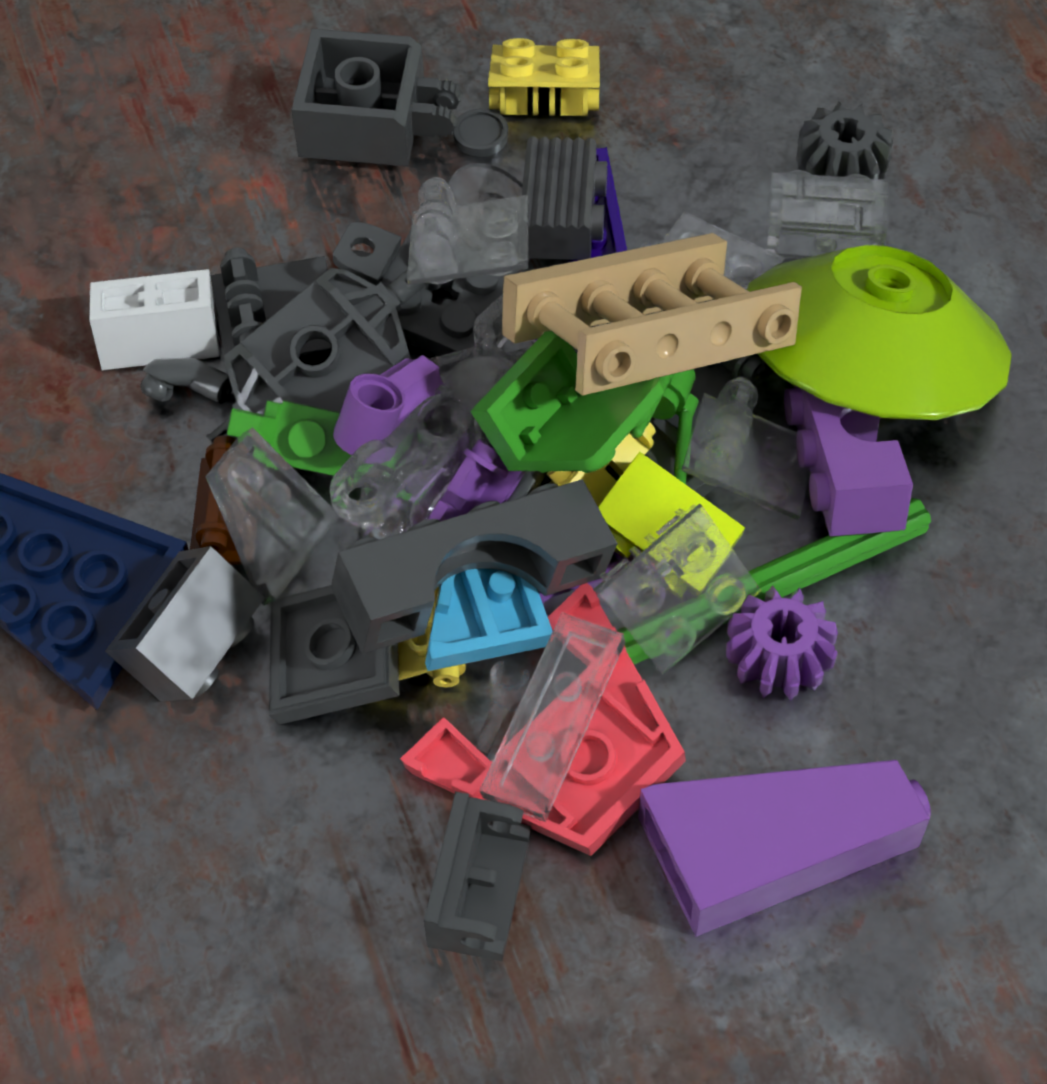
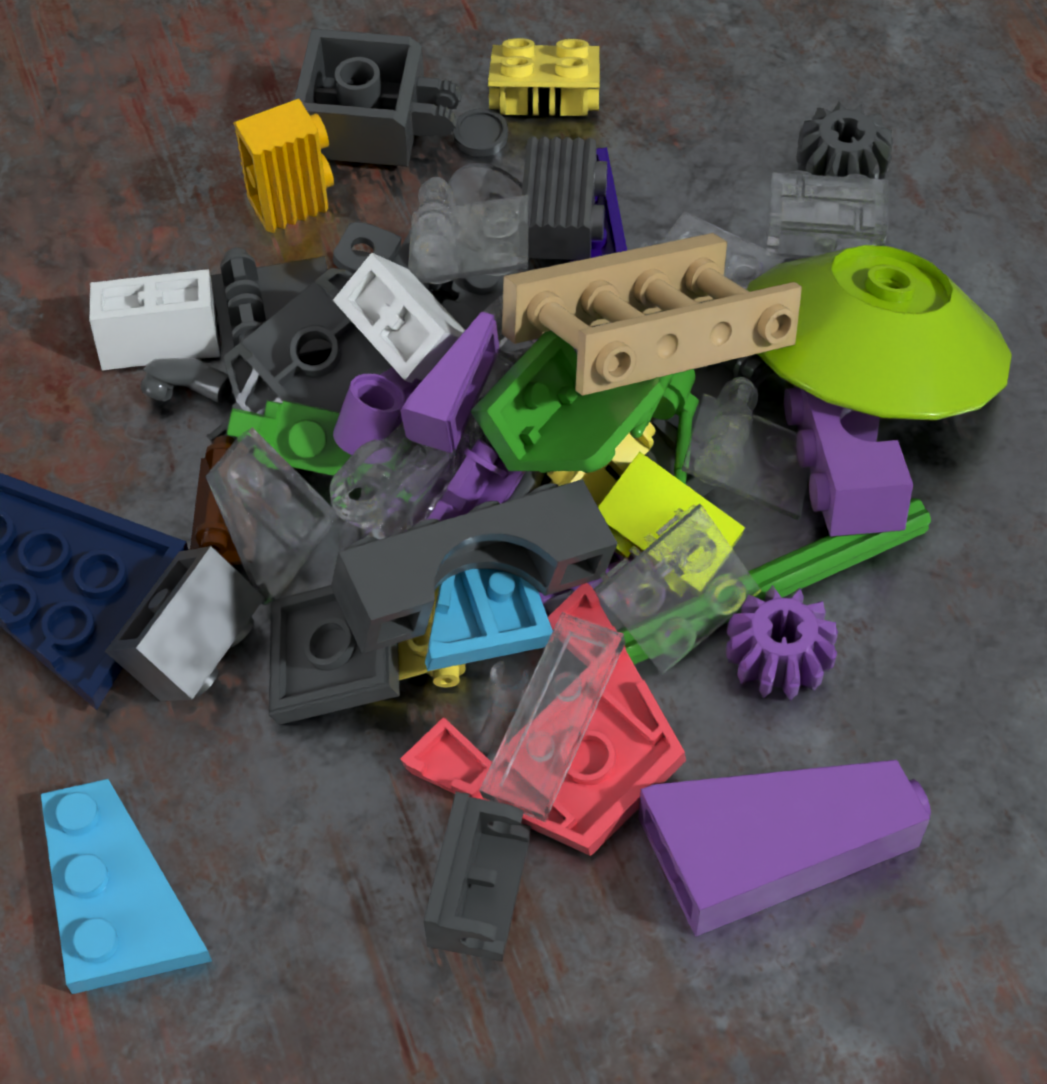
none -> medium azure wing [41,779,212,994]
none -> yellow brick [233,99,334,233]
none -> white hinge [333,253,465,383]
none -> medium lavender slope [400,312,500,453]

